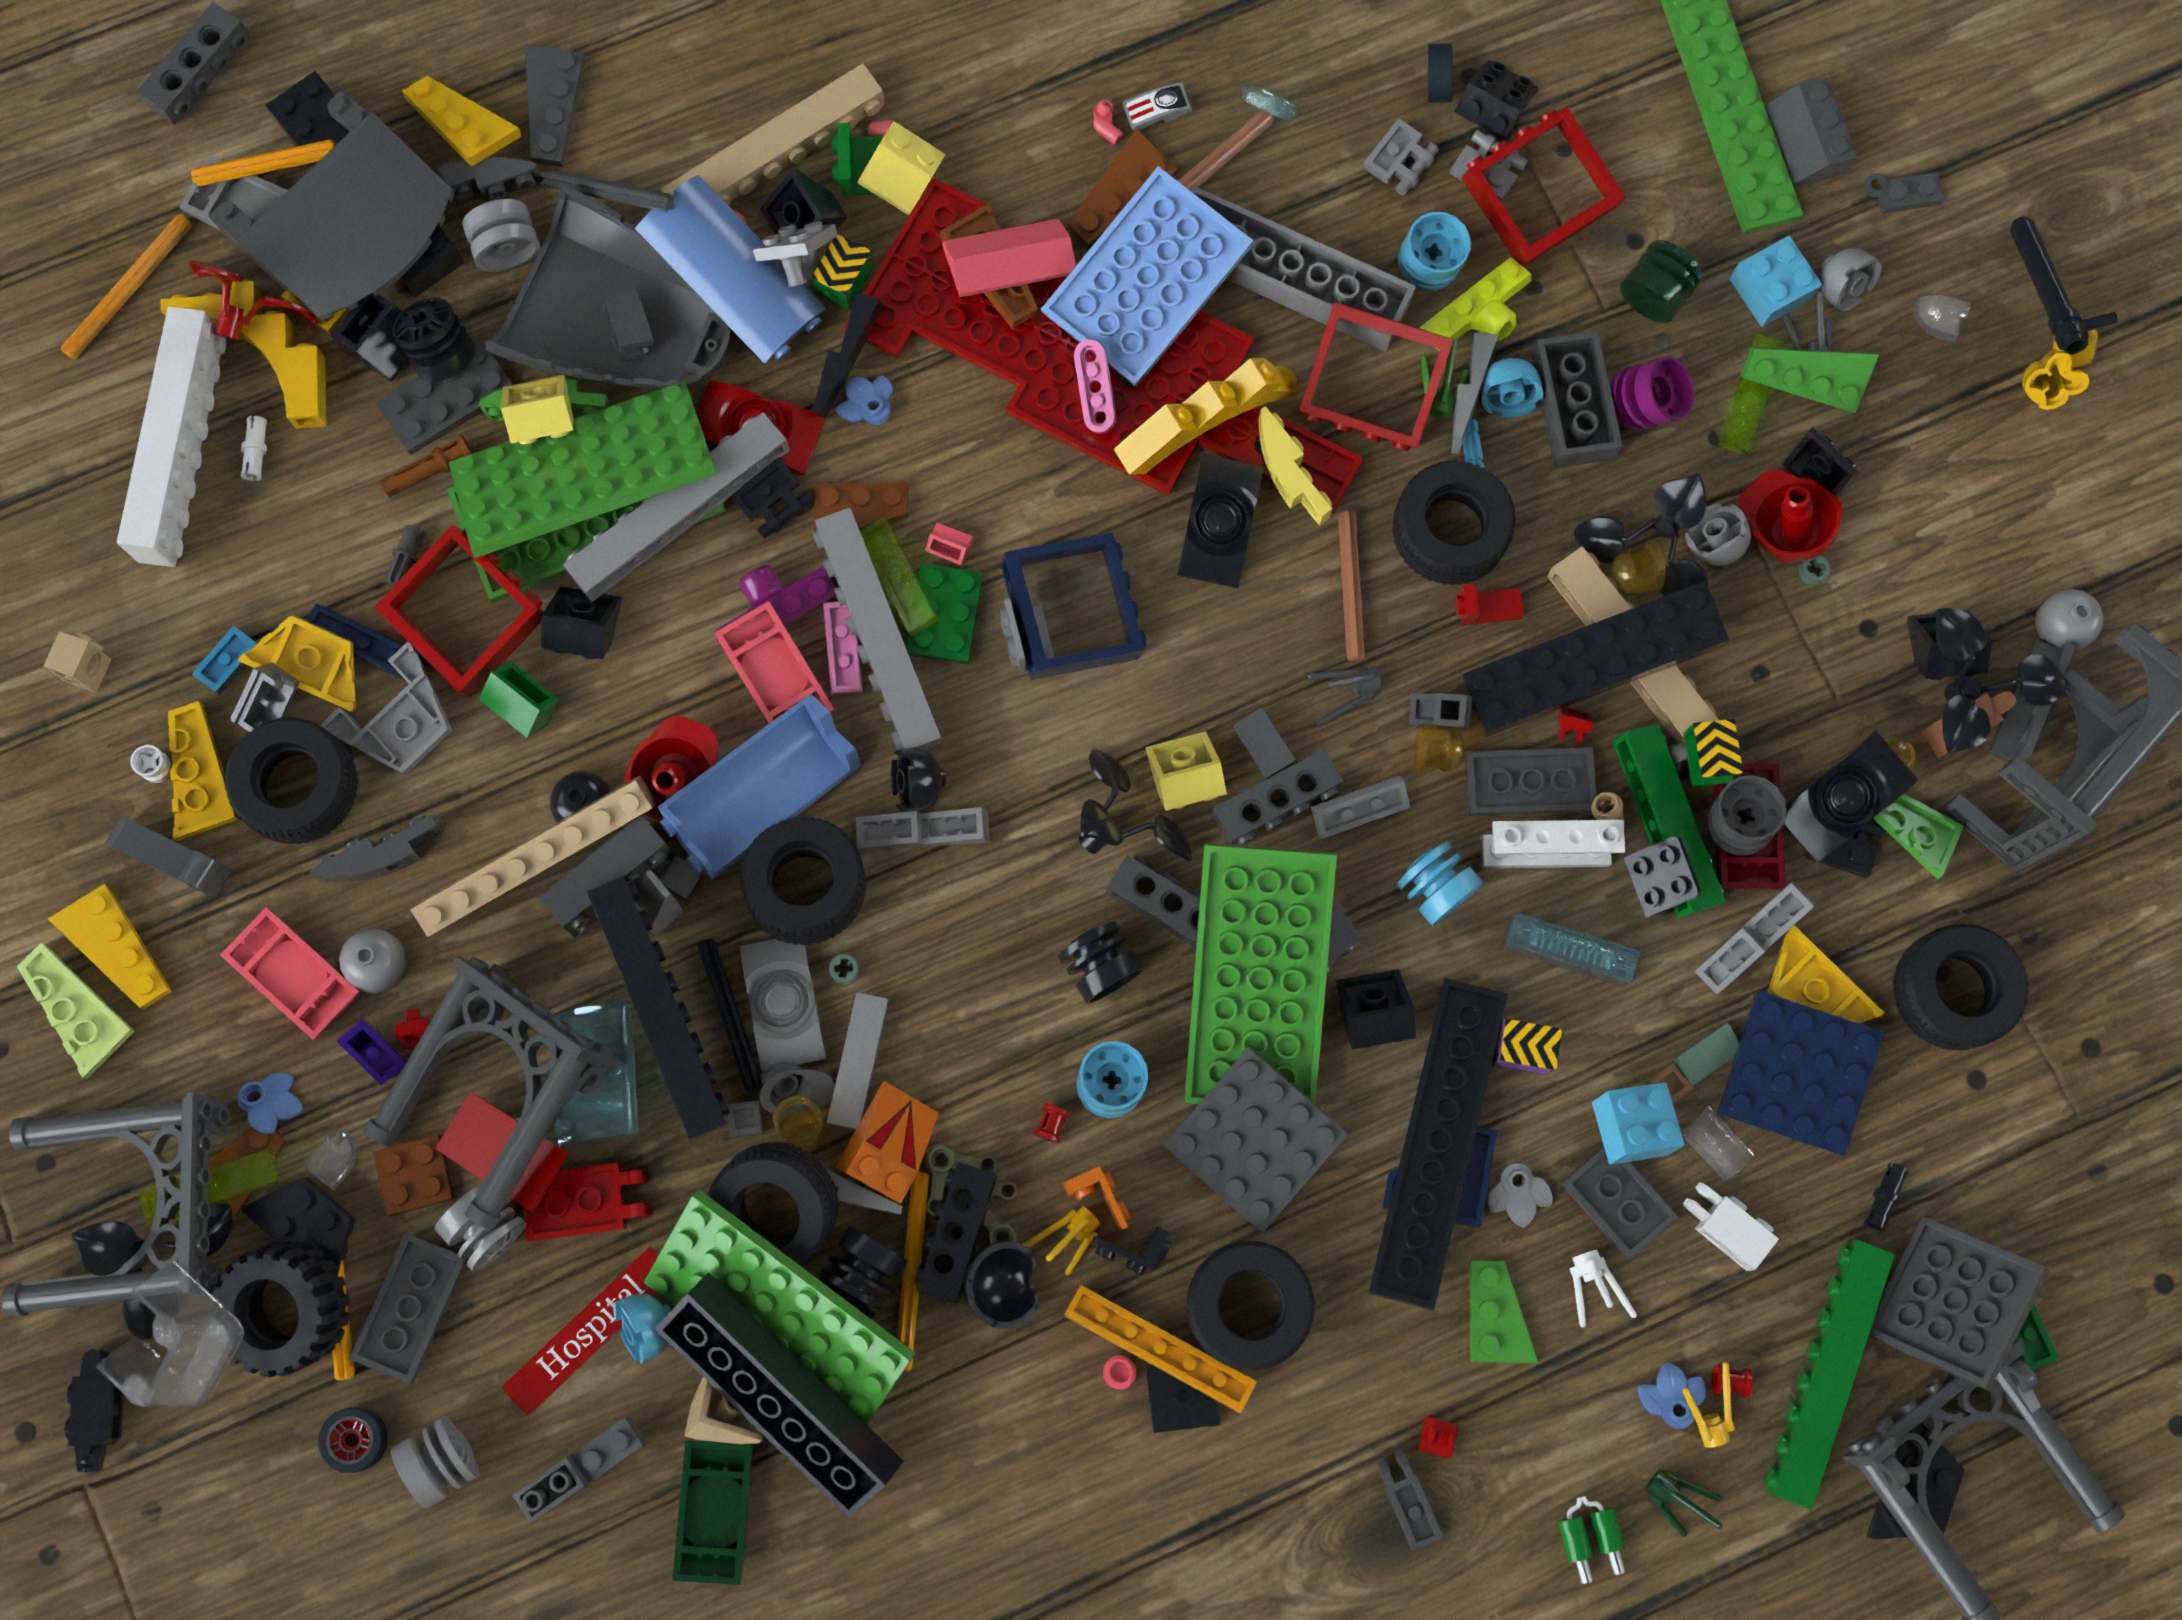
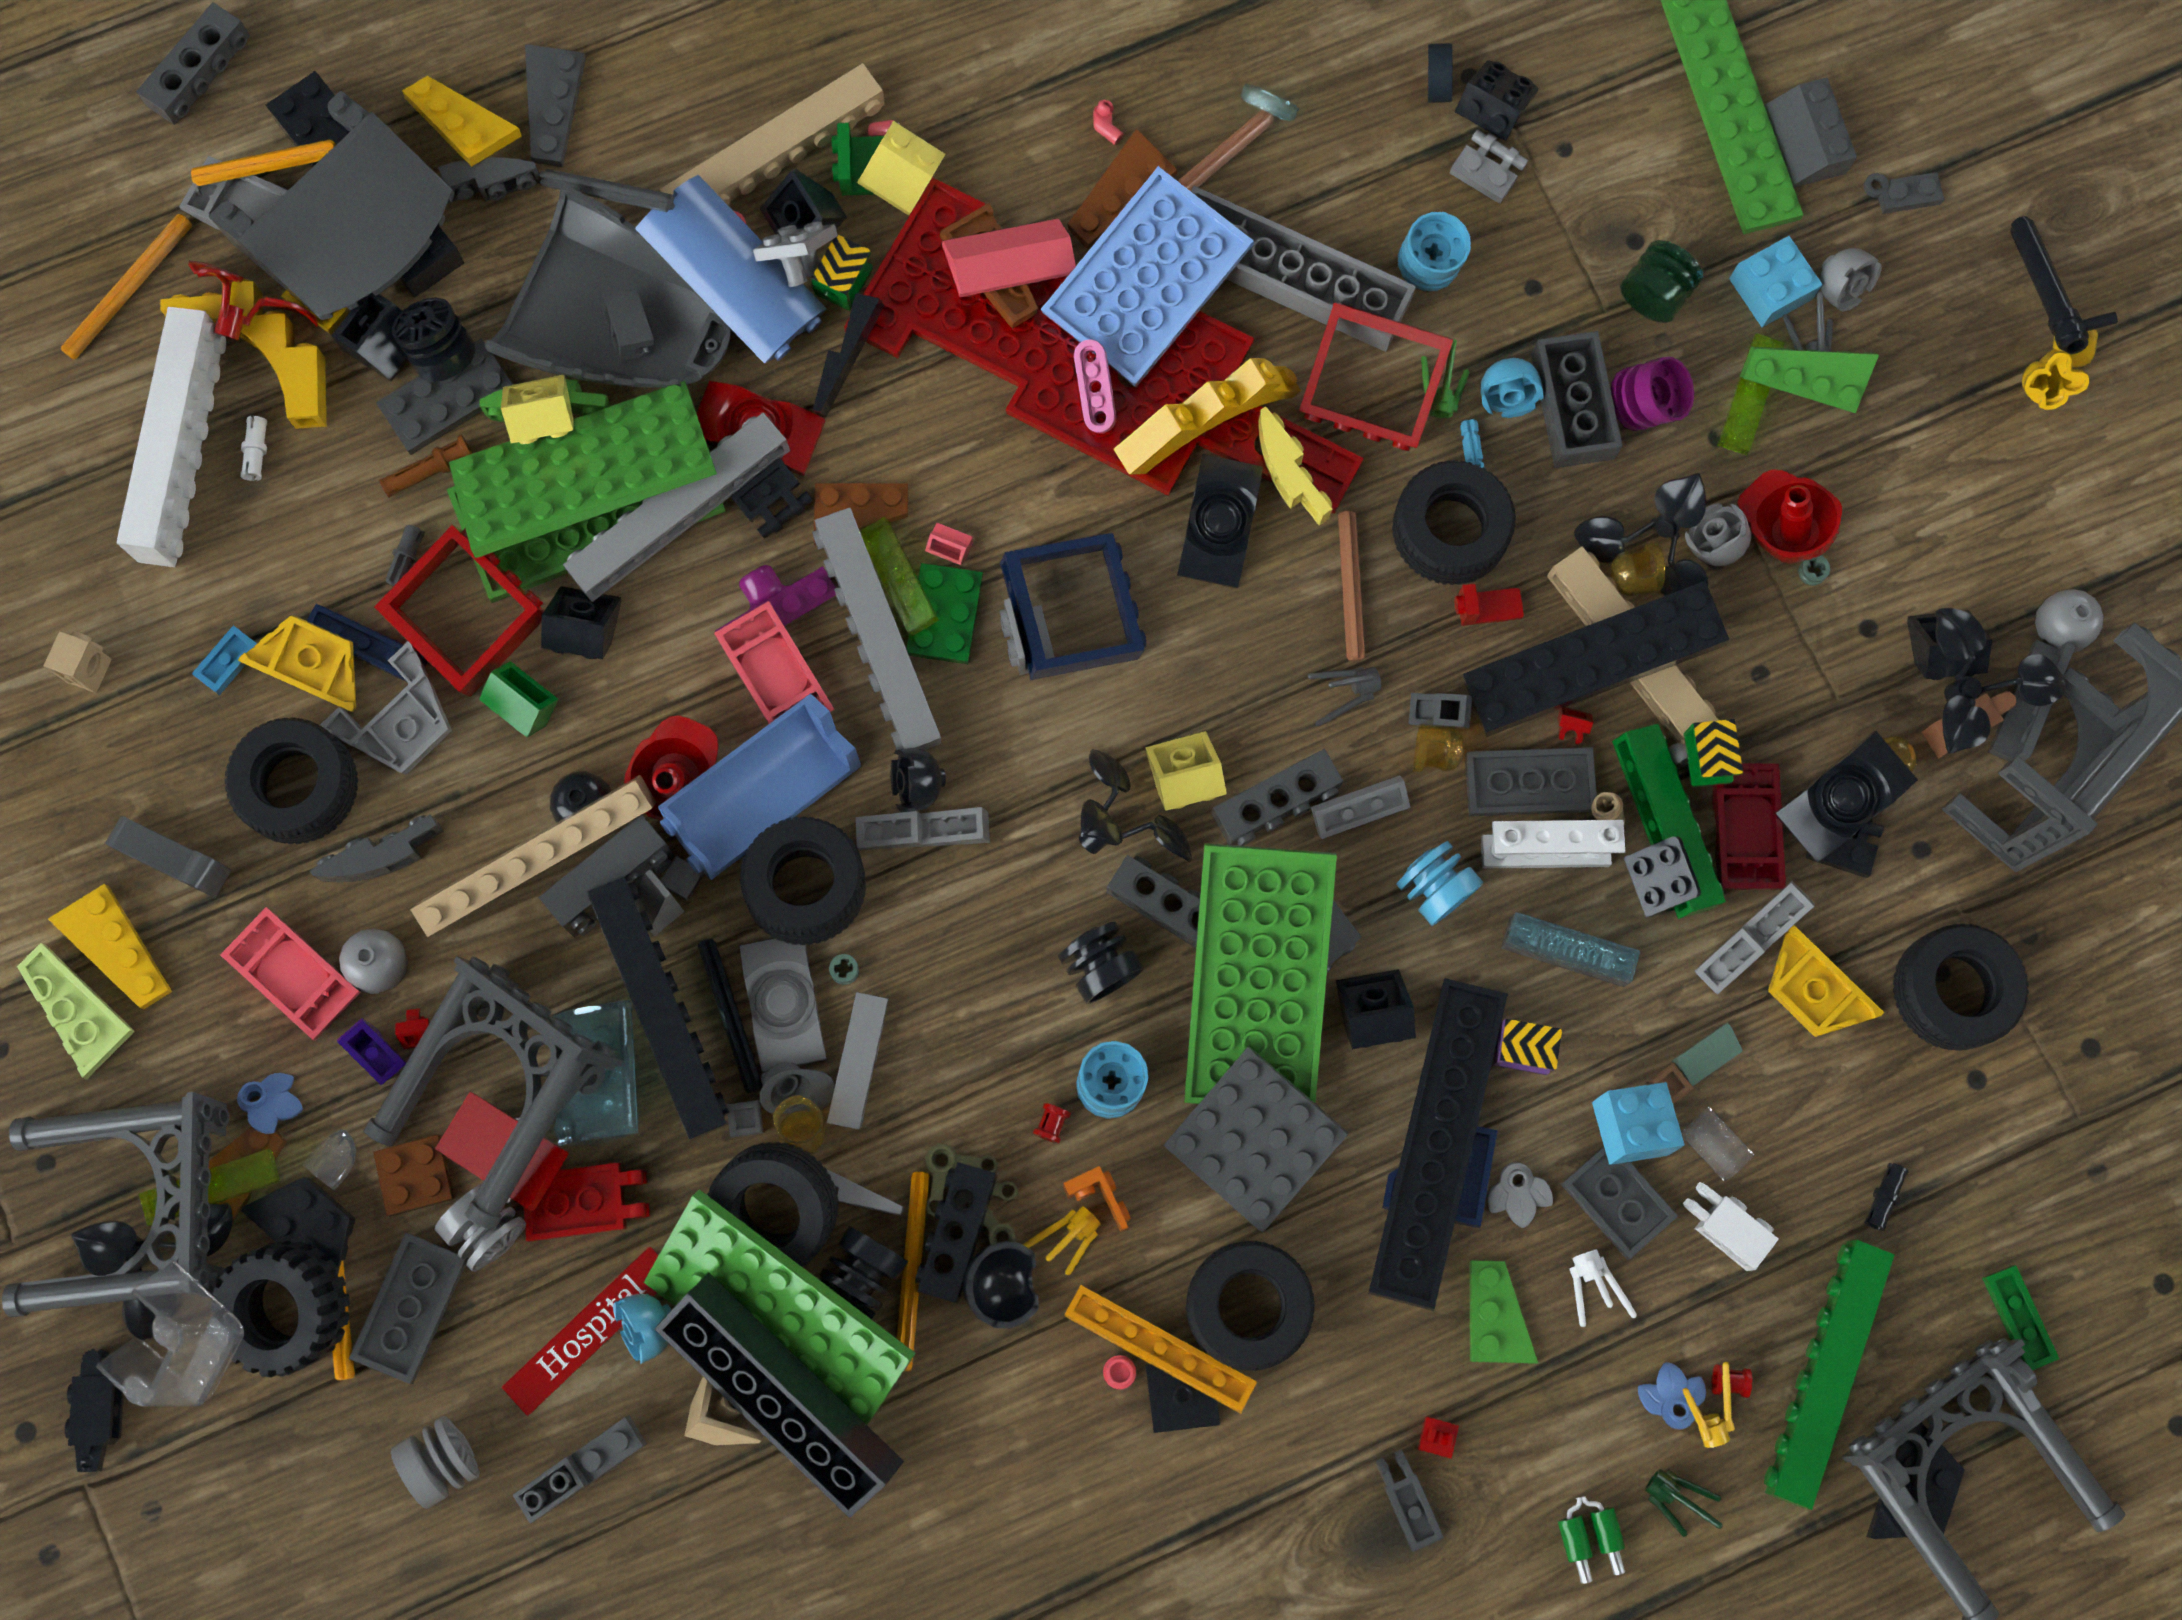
white wheel [130,745,172,783] -> none
yellow wing [168,701,239,841] -> none
dark grey hinge [230,662,300,732] -> none
wheel [318,1408,388,1473] -> none
light grey wheel [462,199,541,272] -> none
dark green slope [672,1440,754,1585] -> none
bright pink tile [823,602,863,696] -> none
medium blue plate [835,375,893,425] -> none
orange slope [835,1081,939,1204] -> none
black bracket [1091,1227,1172,1275] -> none
slope [1122,82,1193,131] -> none
dark grey hinge [1233,707,1298,779] -> none
light grey plate [1363,118,1439,196] -> none
neon yellow plate [1419,257,1532,352] -> none
light grey slope [1451,333,1498,454] -> none
red window [1461,107,1626,267] -> none
dark grey wheel [1707,775,1787,856] -> none
dark blue plate [1717,990,1885,1156] -> none
black slope [1782,427,1861,497] -> none
dark grey plate [1869,1217,2049,1391] -> none
bright green wing [1873,794,1964,879] -> none
clear brick [1914,295,1971,342] -> none

